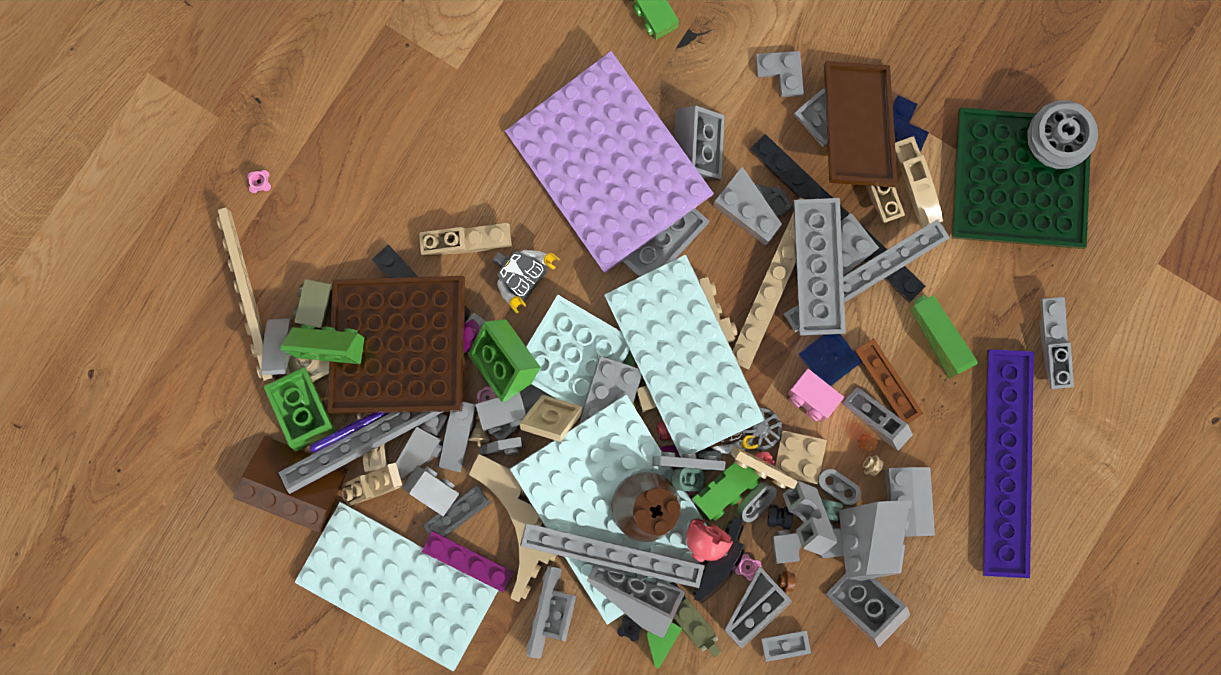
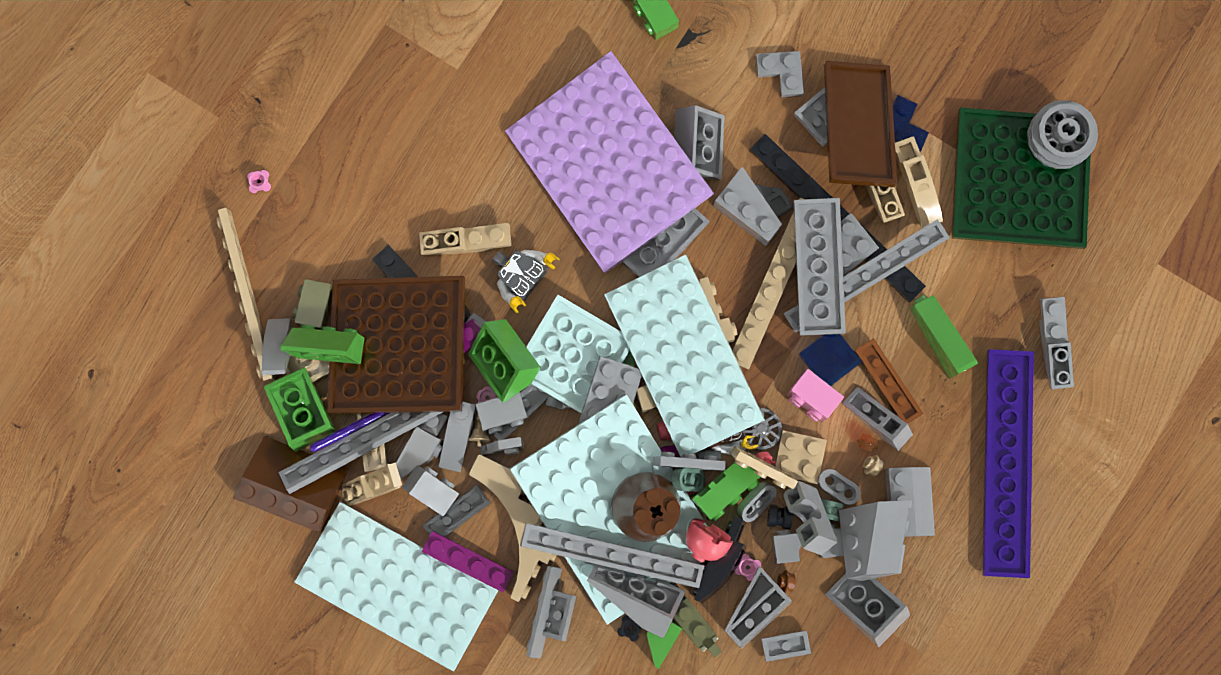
tan plate [520,395,583,442] -> none

